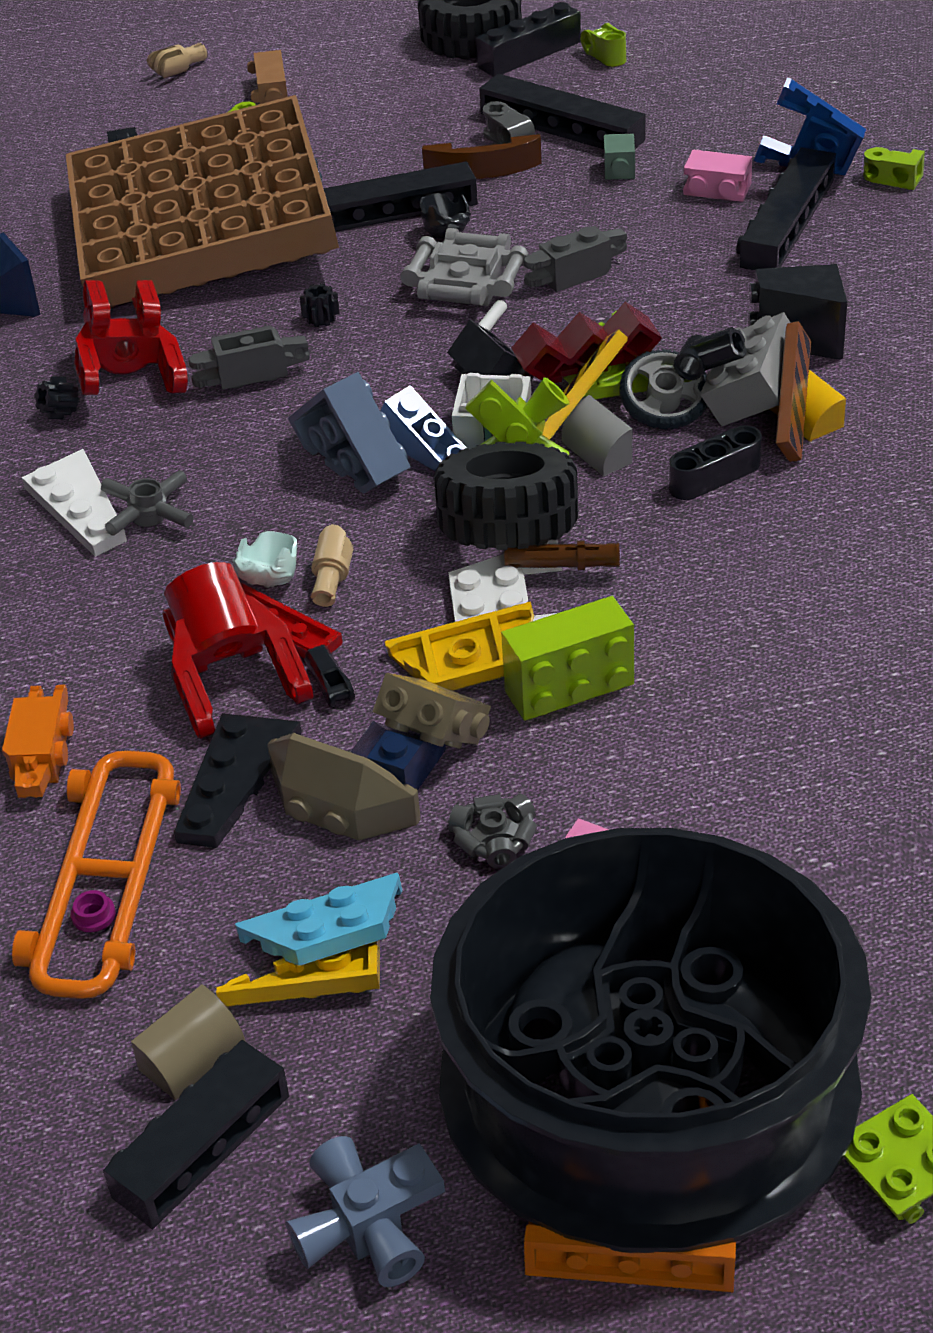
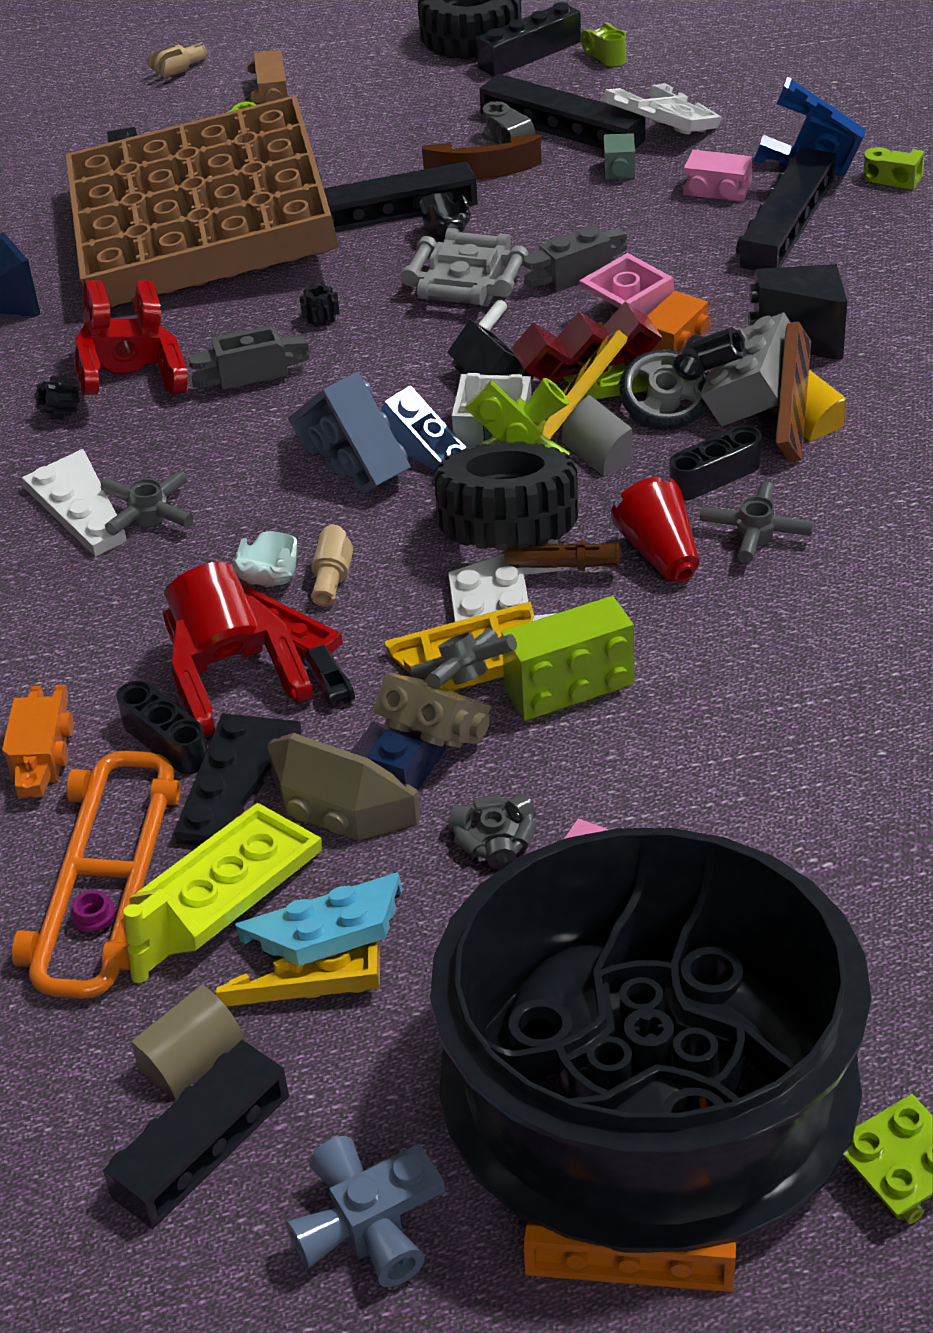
none -> black beam [116,681,207,774]
none -> neon yellow hinge [124,803,322,983]
none -> dark grey bar [410,629,517,689]
none -> bright pink slope [579,253,674,316]
none -> white wing [602,84,722,134]
none -> red cone [611,476,699,582]
none -> orange brick [647,291,711,352]
none -> dark grey bar [700,481,814,563]

